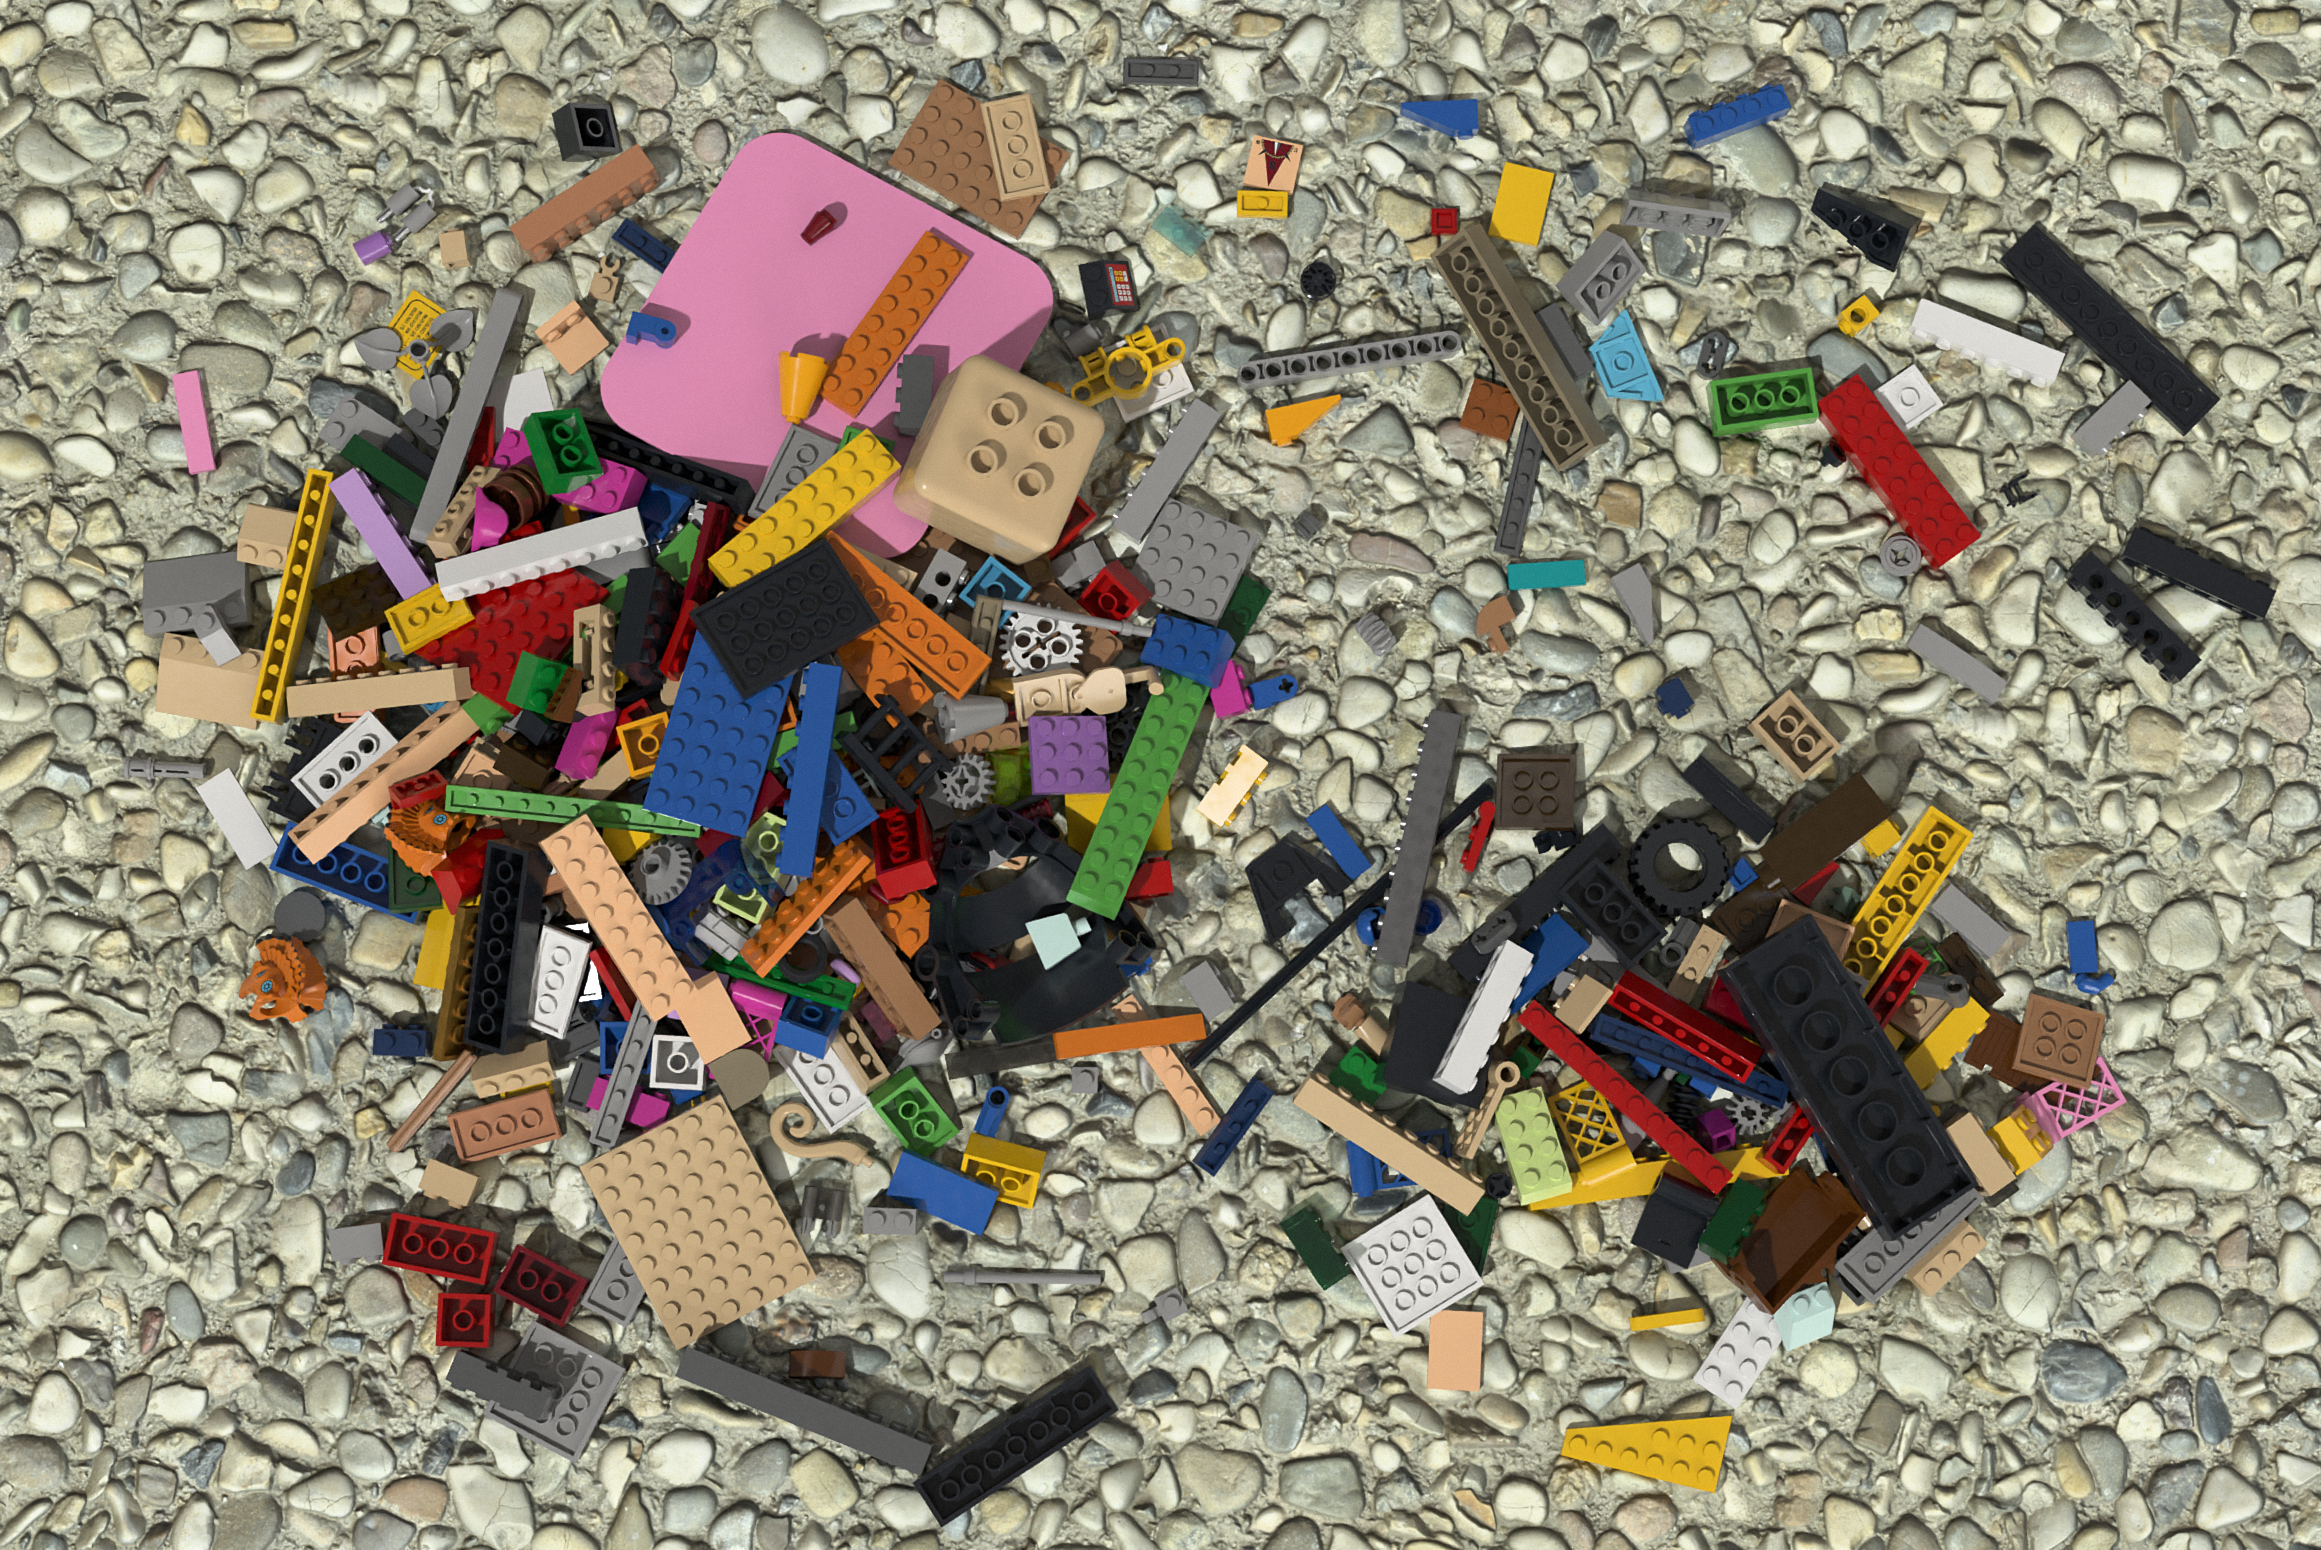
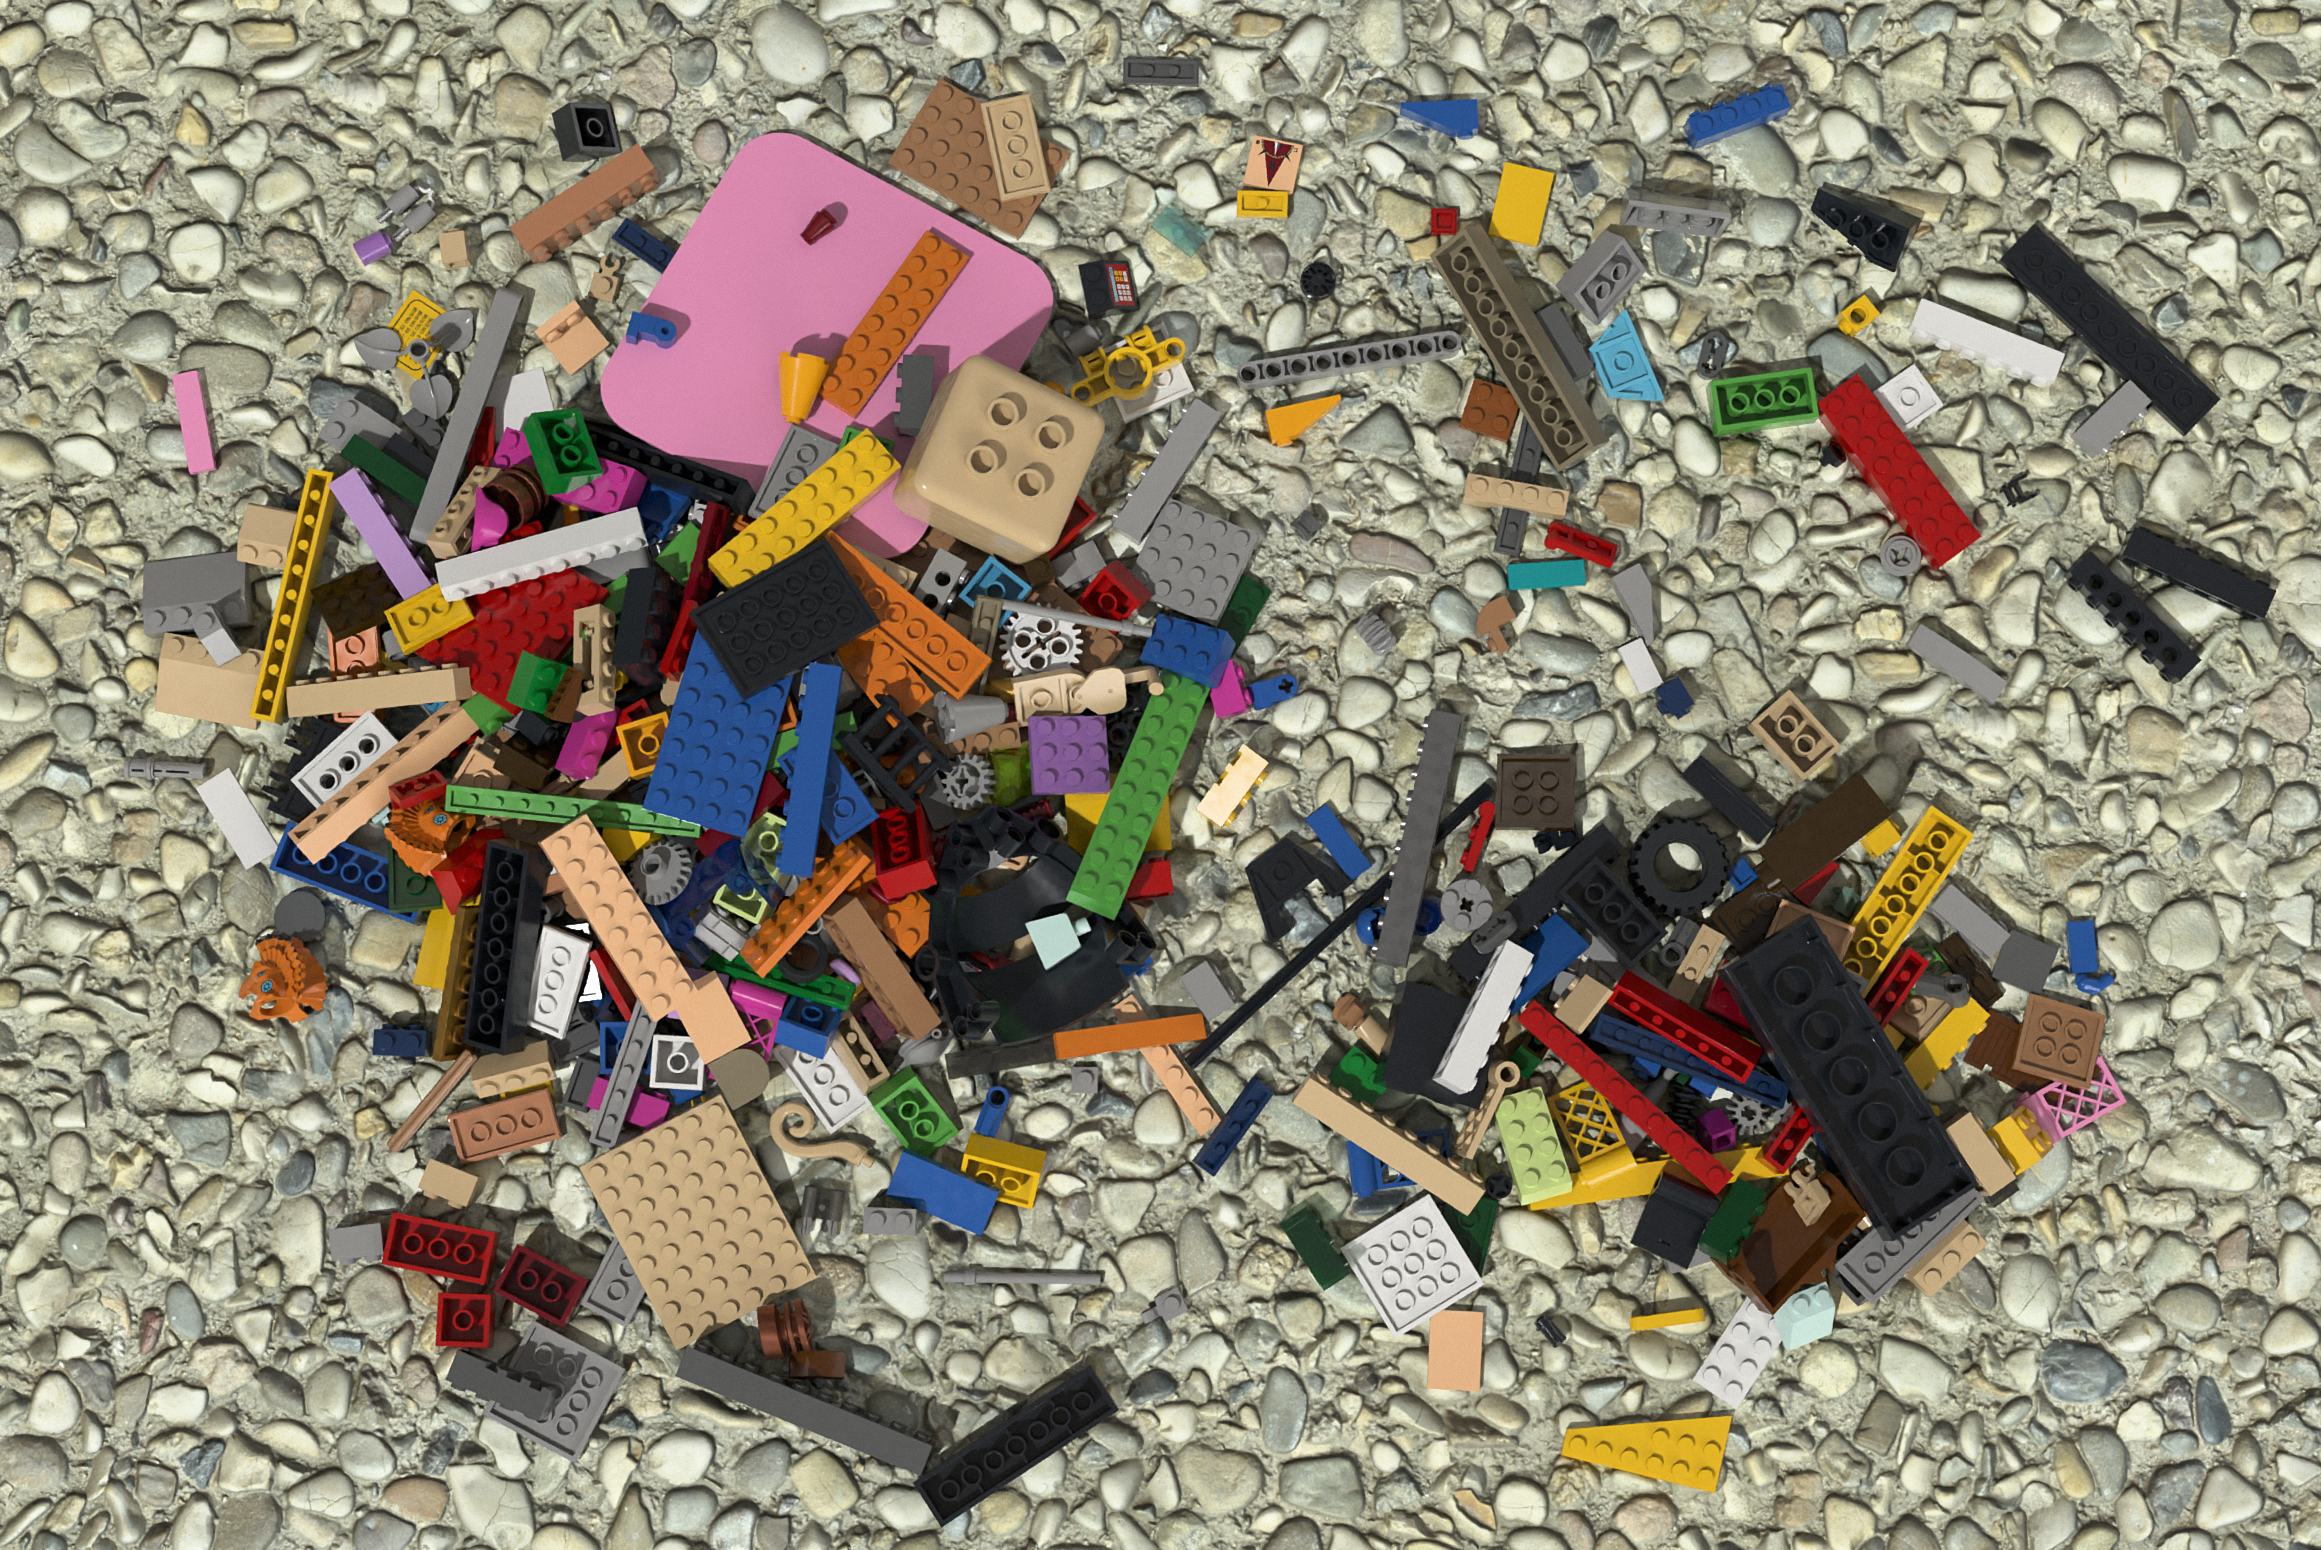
none -> copper wheel [757,1298,813,1361]
none -> light grey brick [1439,879,1493,933]
none -> tan arch [1462,473,1569,521]
none -> black pin [1534,1314,1567,1348]
none -> red plate [1544,522,1618,568]
none -> white tile [1617,638,1664,695]
none -> tan plate [1783,1164,1831,1227]
none -> dark grey tile [1990,929,2059,996]

